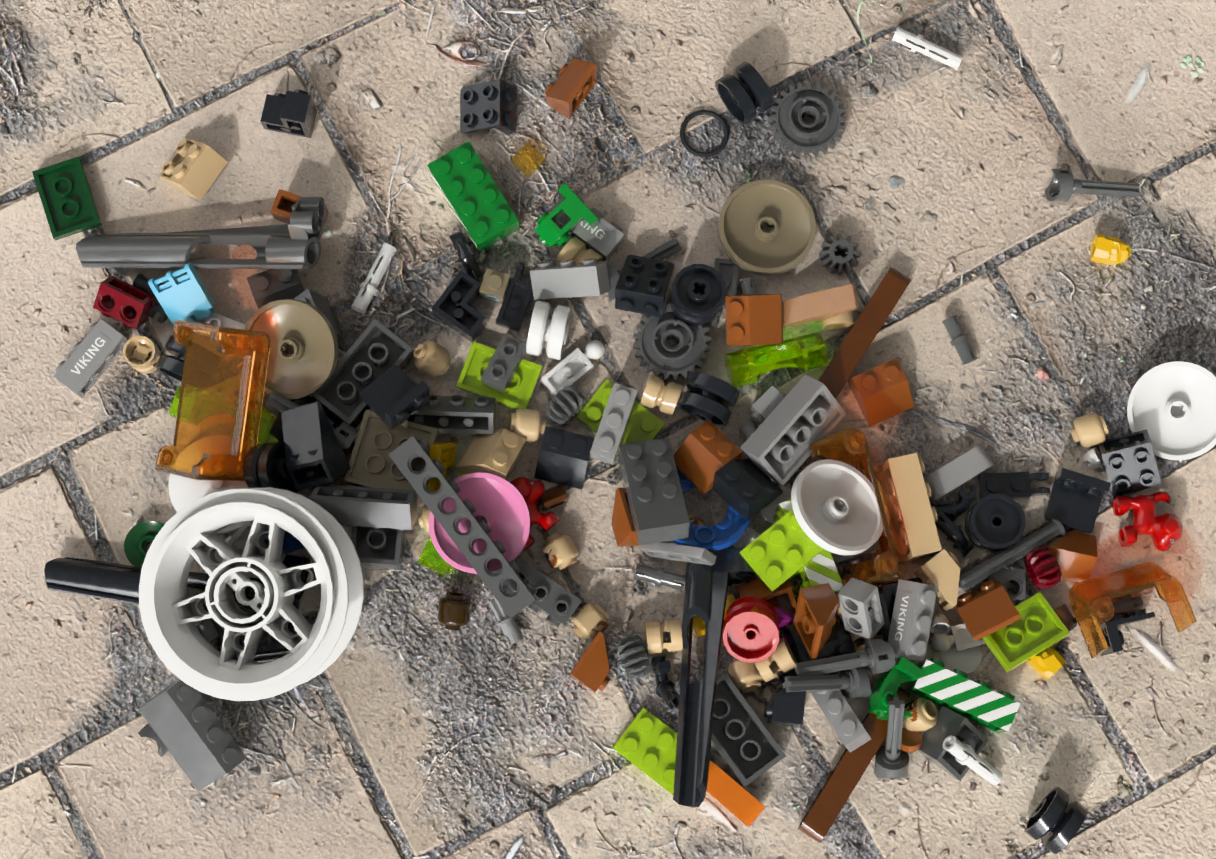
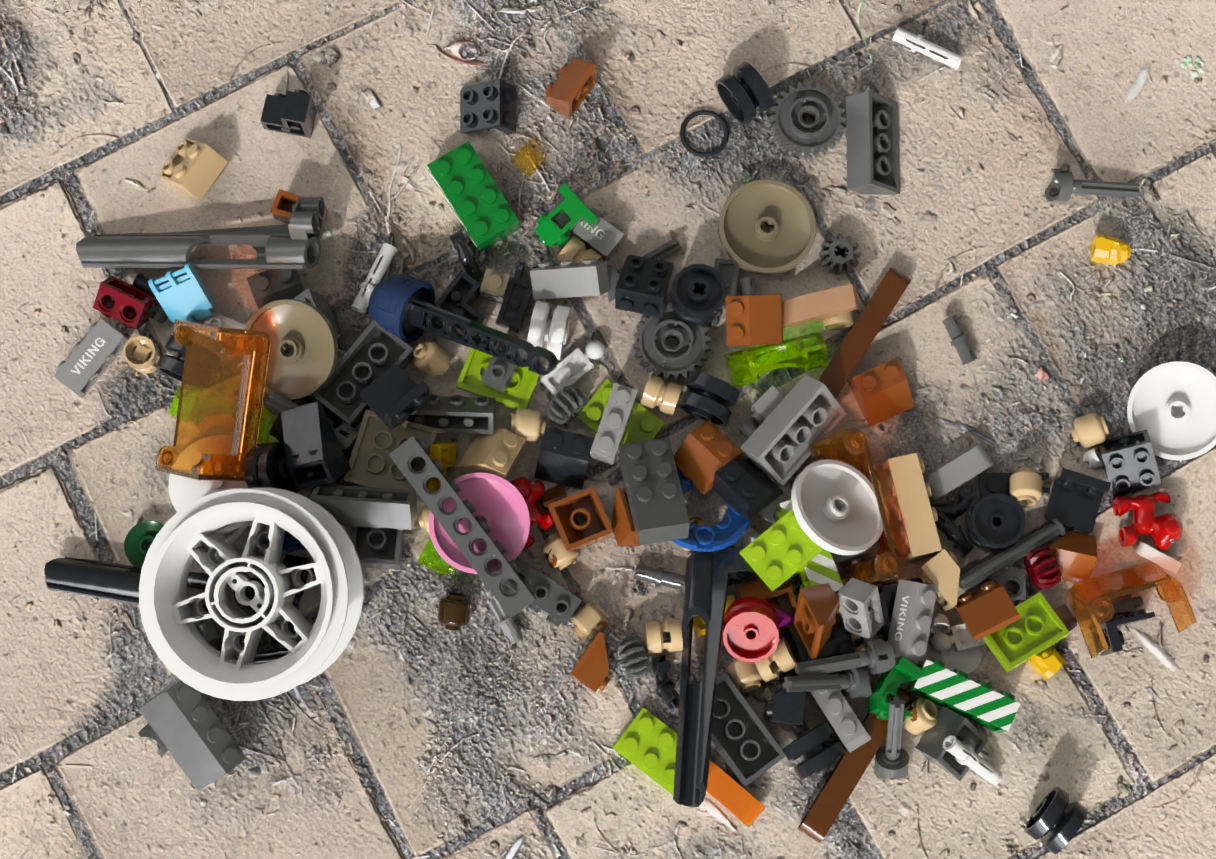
dark green plate [32,156,102,241] -> none
light grey tile [639,542,716,565] -> none
dark orange tile [901,727,923,752] -> none
none -> black piece [369,274,558,375]
none -> dark orange slope [547,486,613,551]
none -> black wheel [782,720,848,780]
none -> dark grey slope [845,90,900,195]
none -> tan head [1010,467,1042,506]
none -> beam [1134,541,1183,574]

